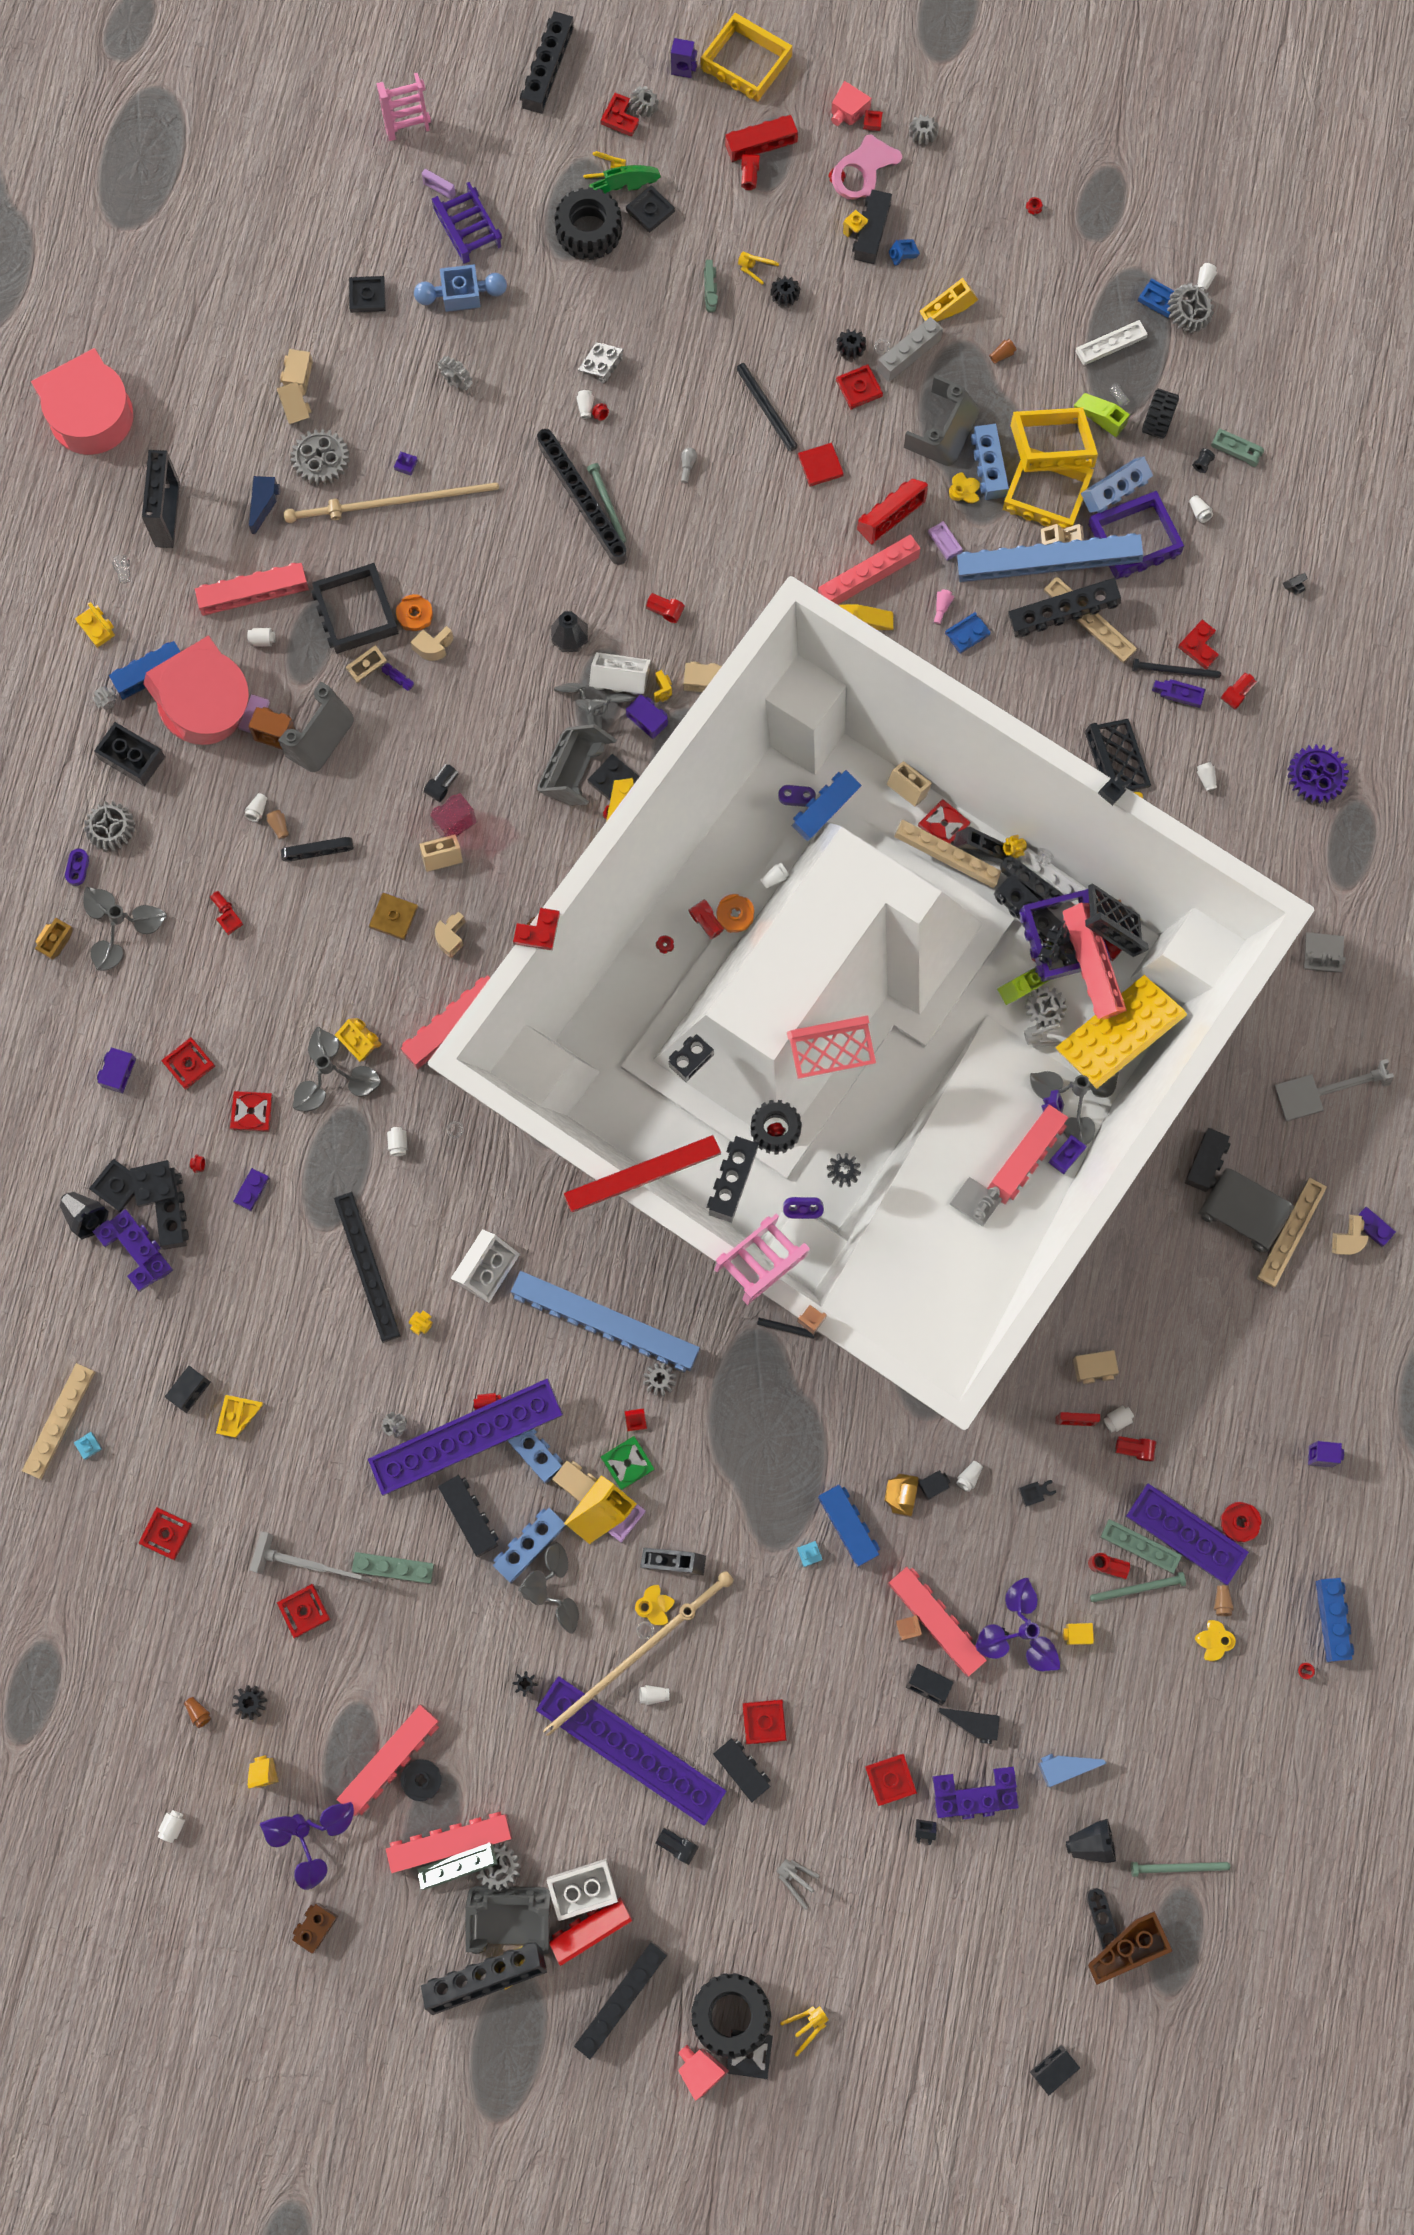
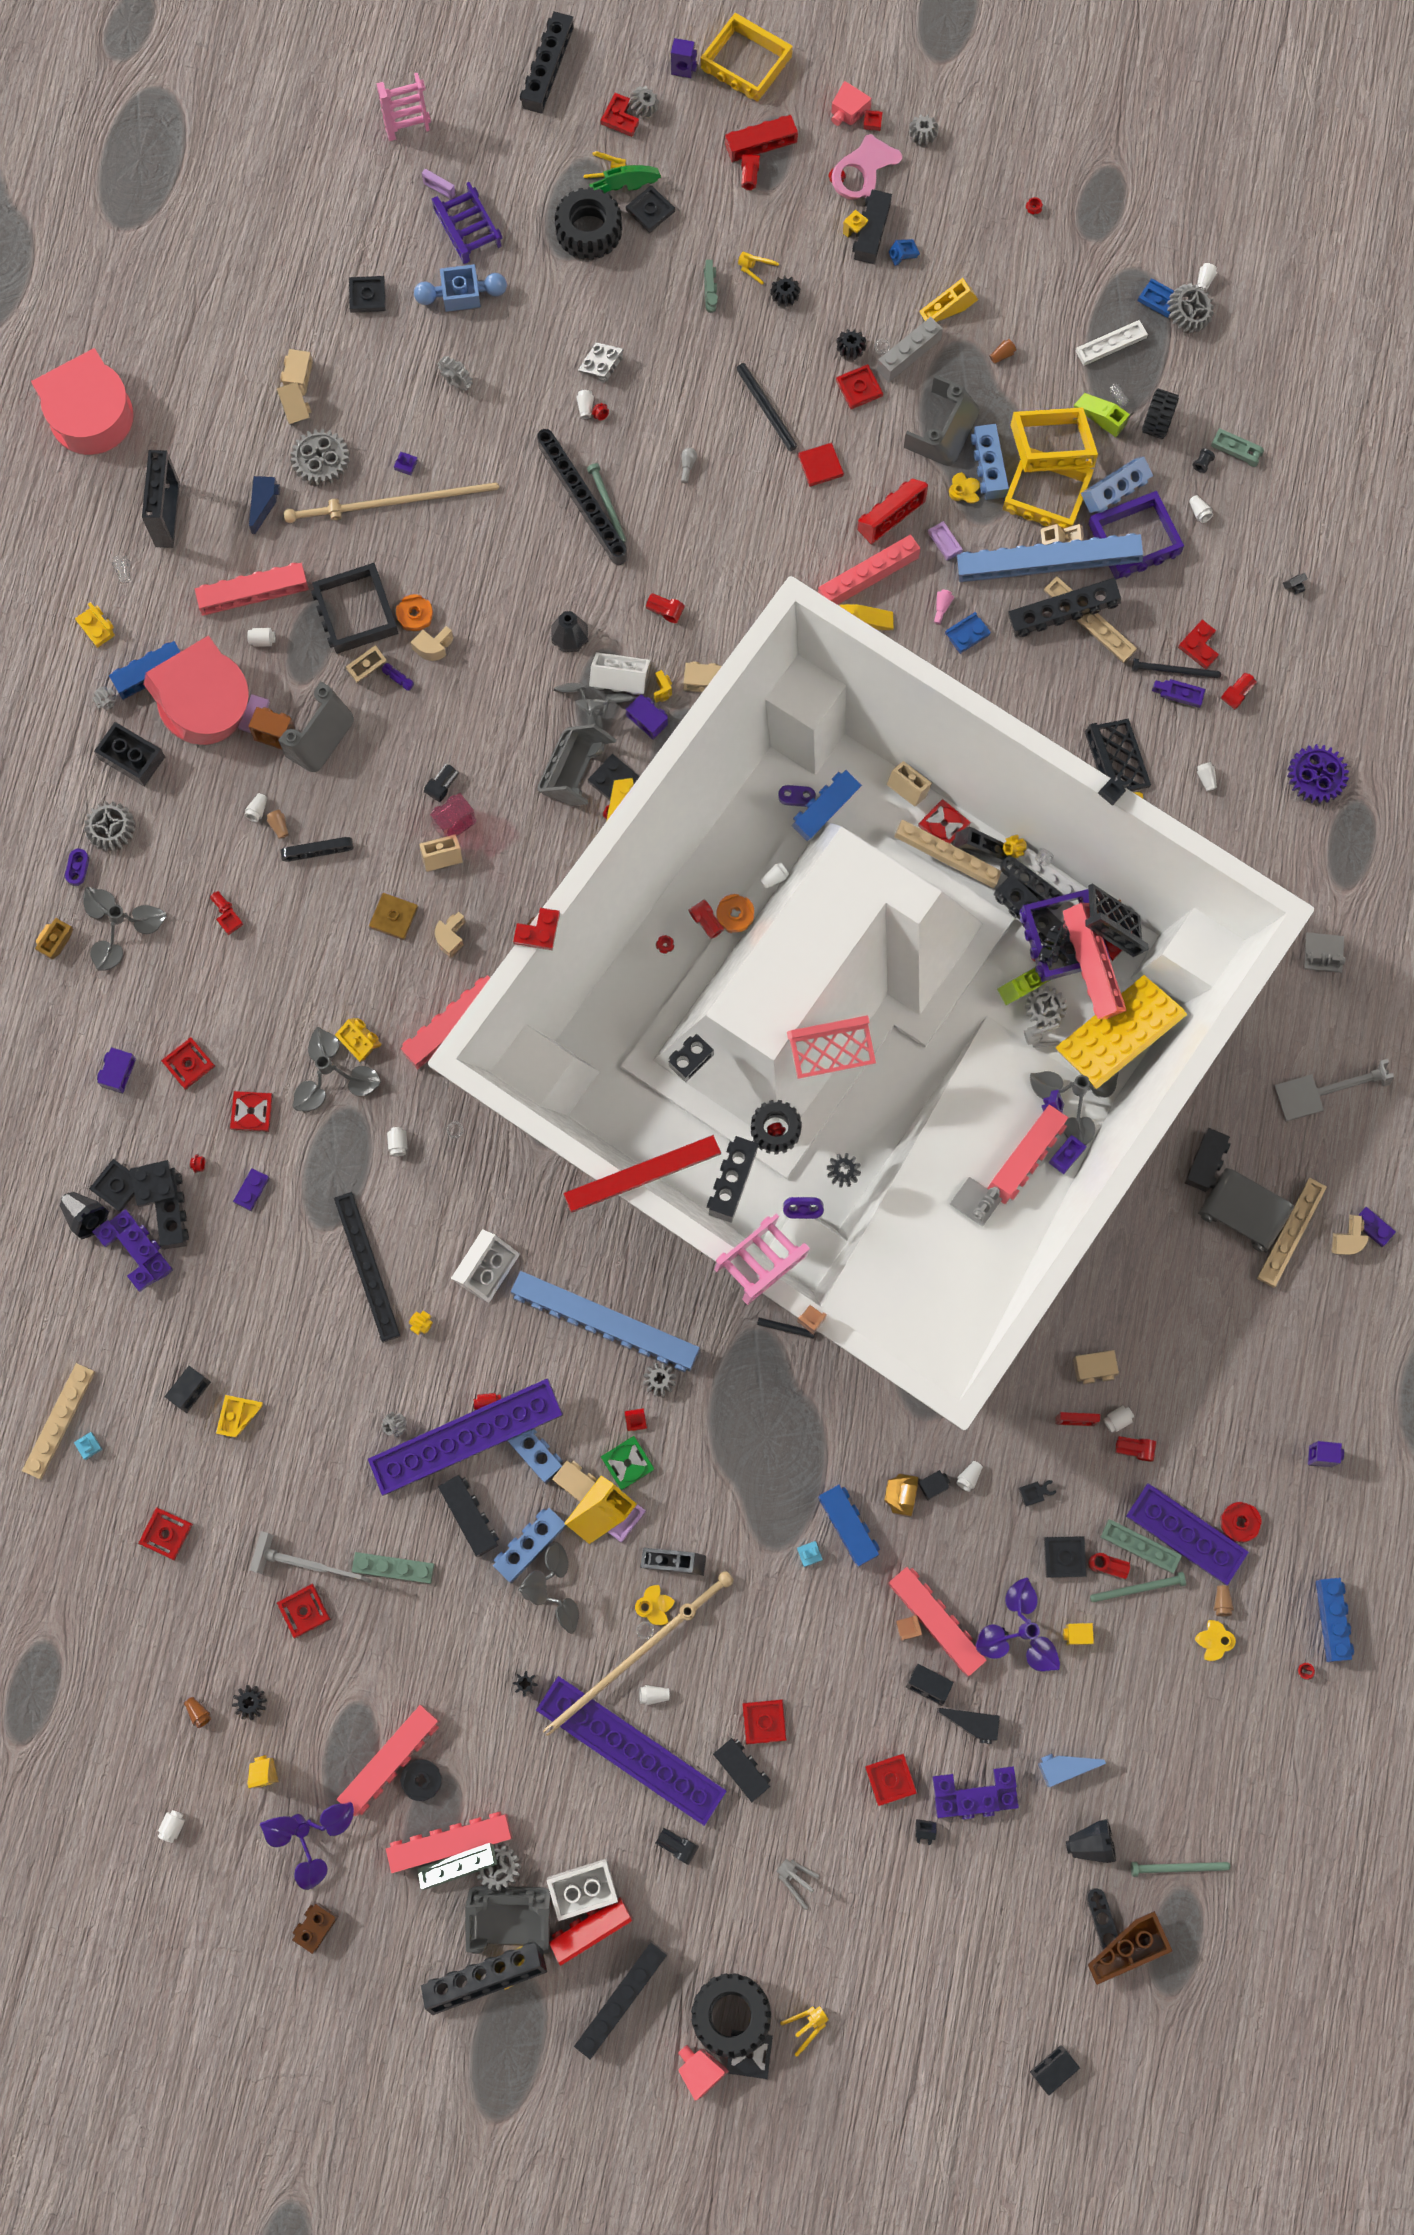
none -> black plate [1044,1536,1087,1578]

